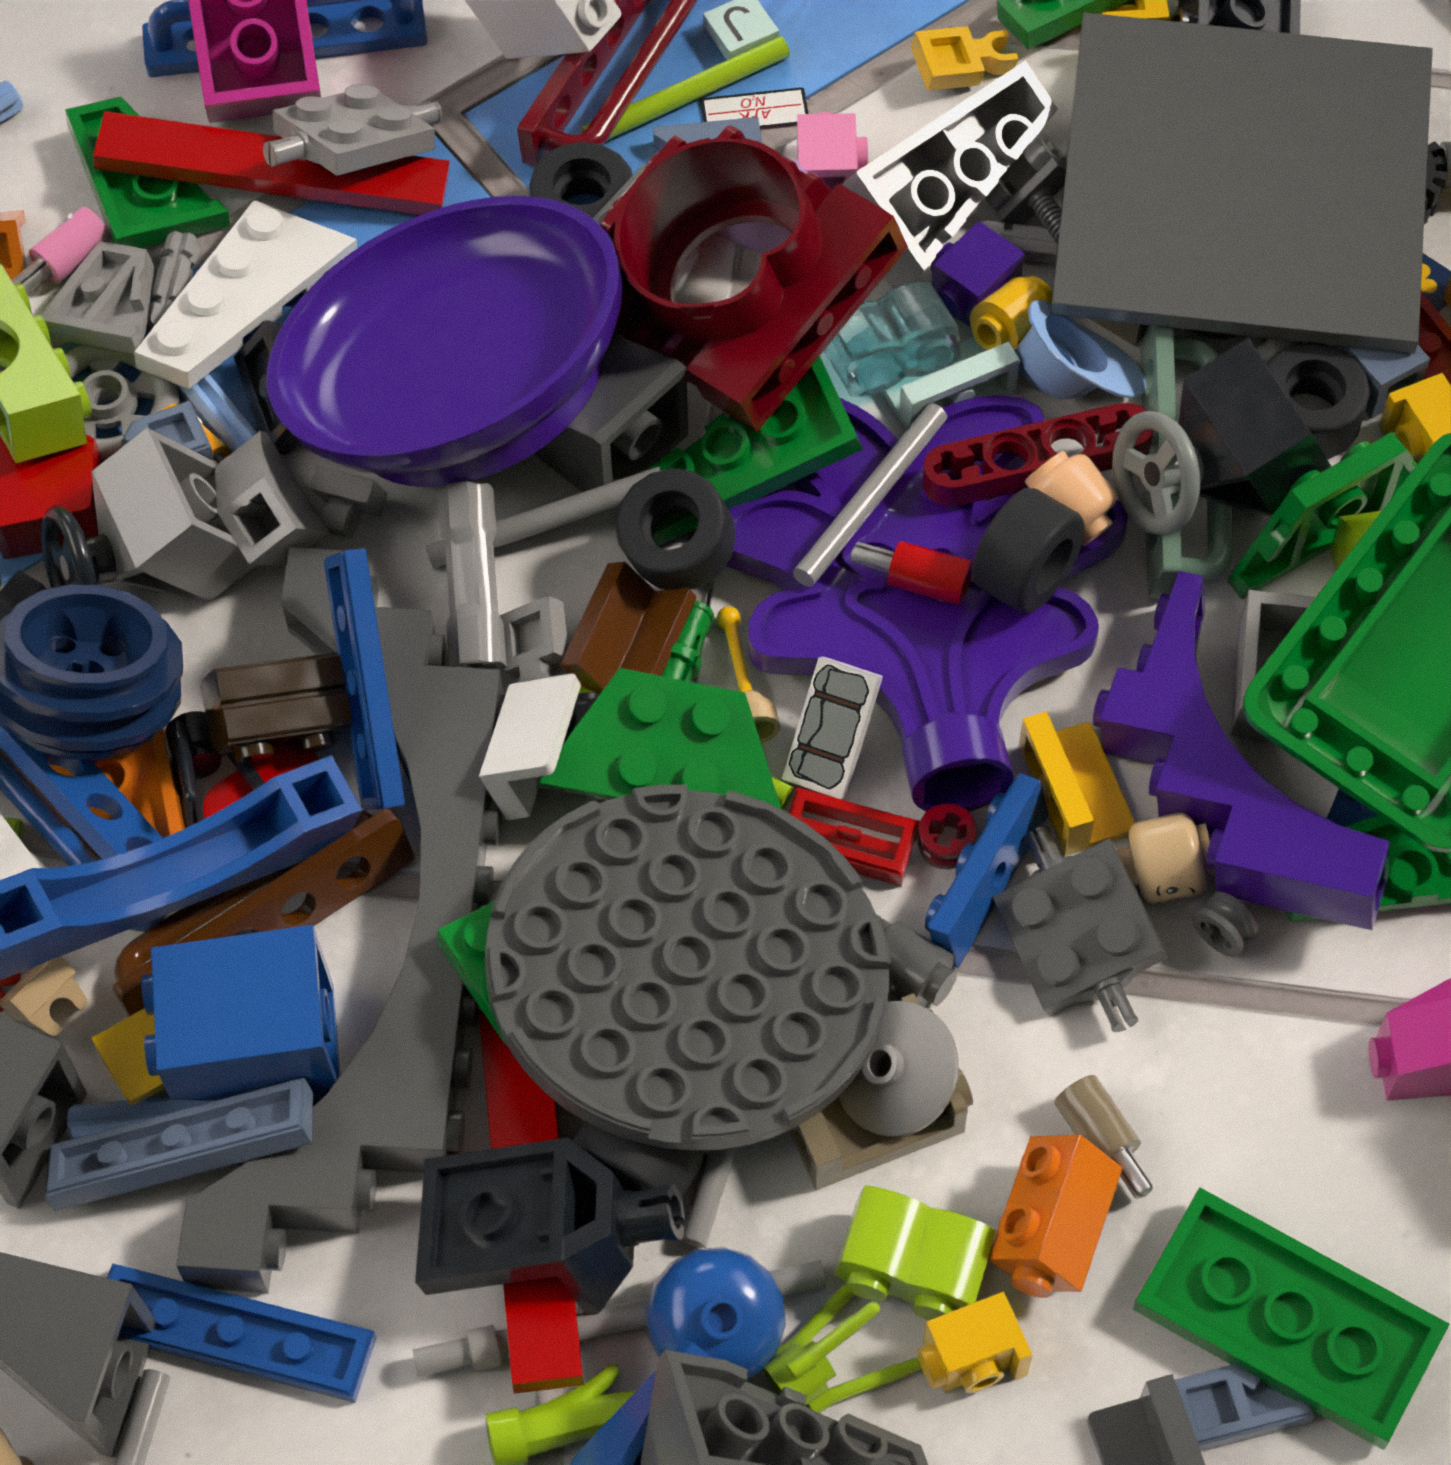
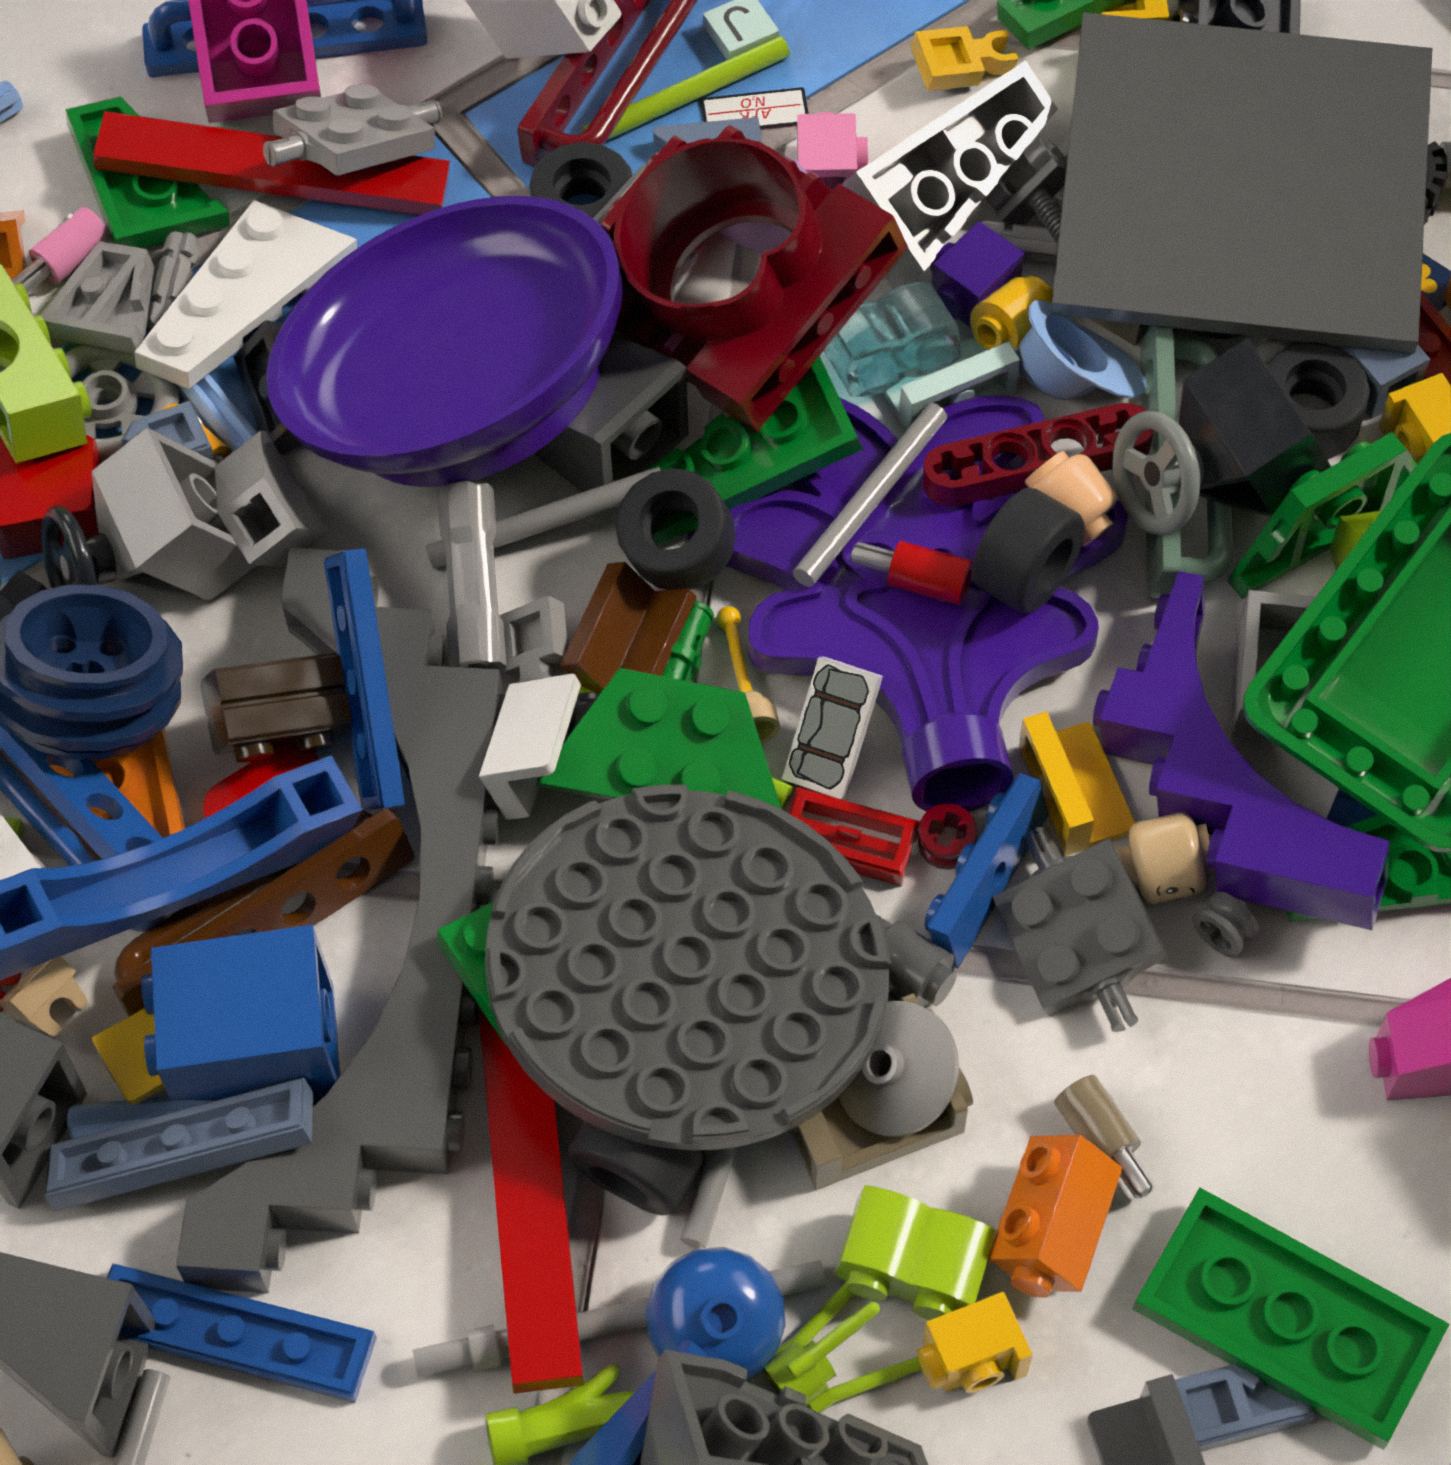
black plant [164,711,264,828] -> none
light grey tile [309,465,387,539] -> none
black plate [415,1137,685,1315] -> none

